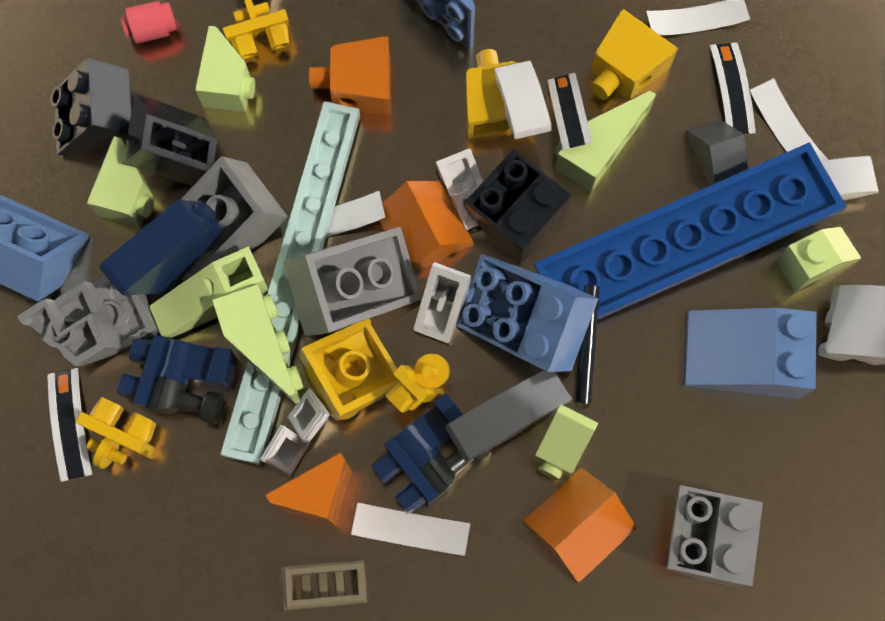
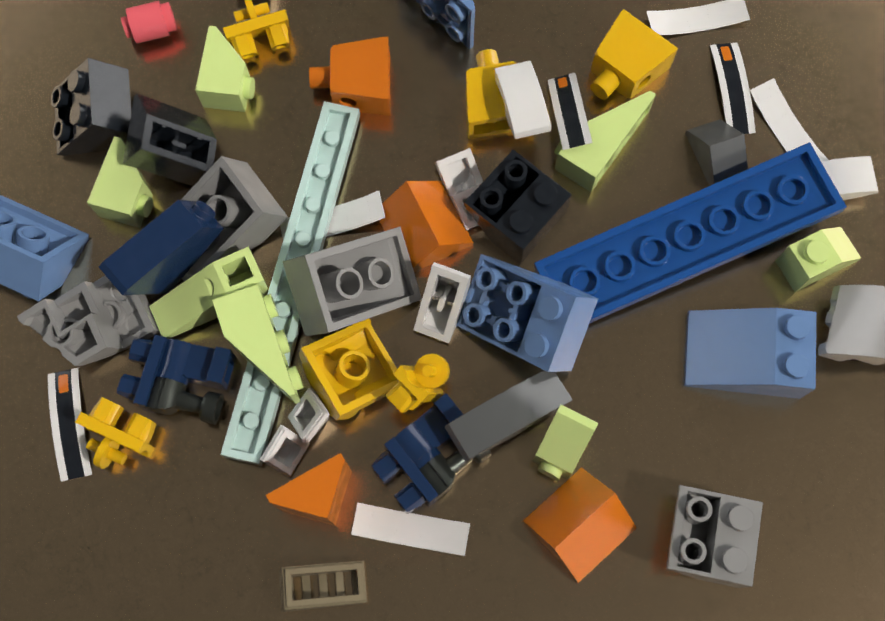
black bar [576,285,600,404] -> none

